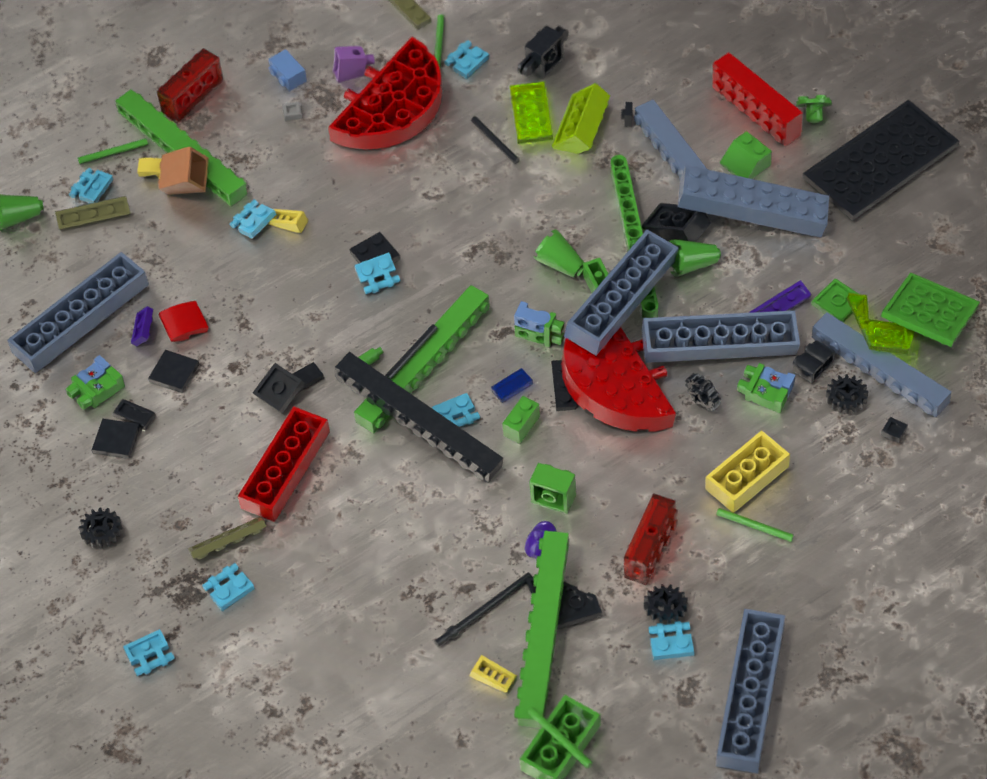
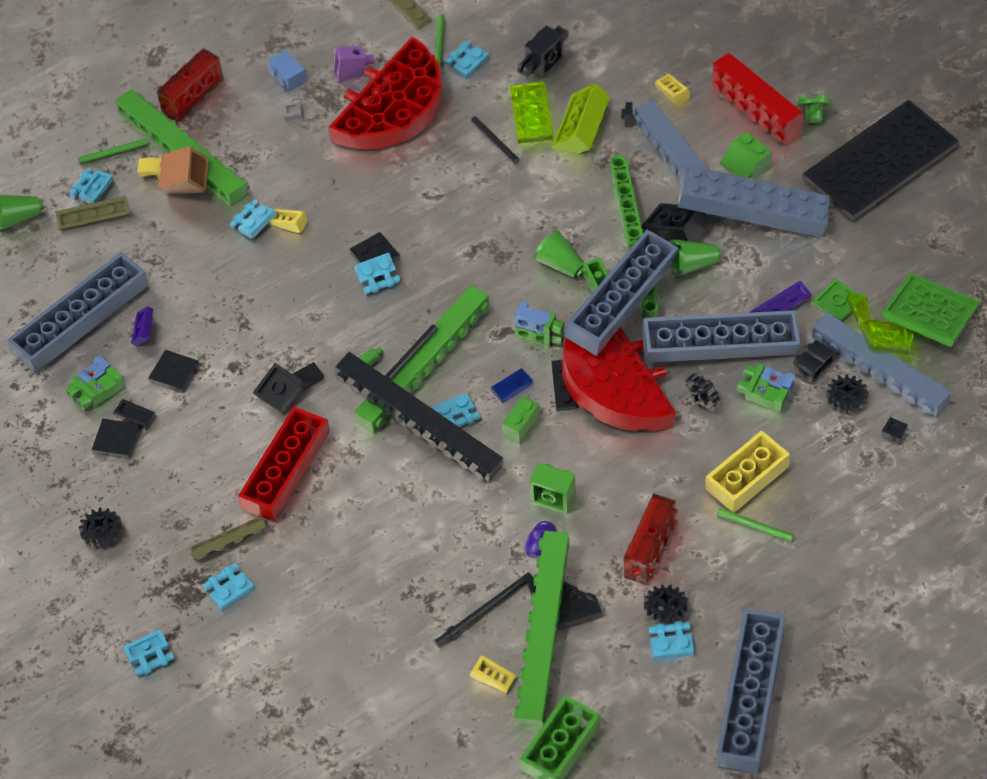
red slope [159,300,209,342] -> none
bright green bar [528,707,593,768] -> none
none -> light yellow slope [655,74,690,107]

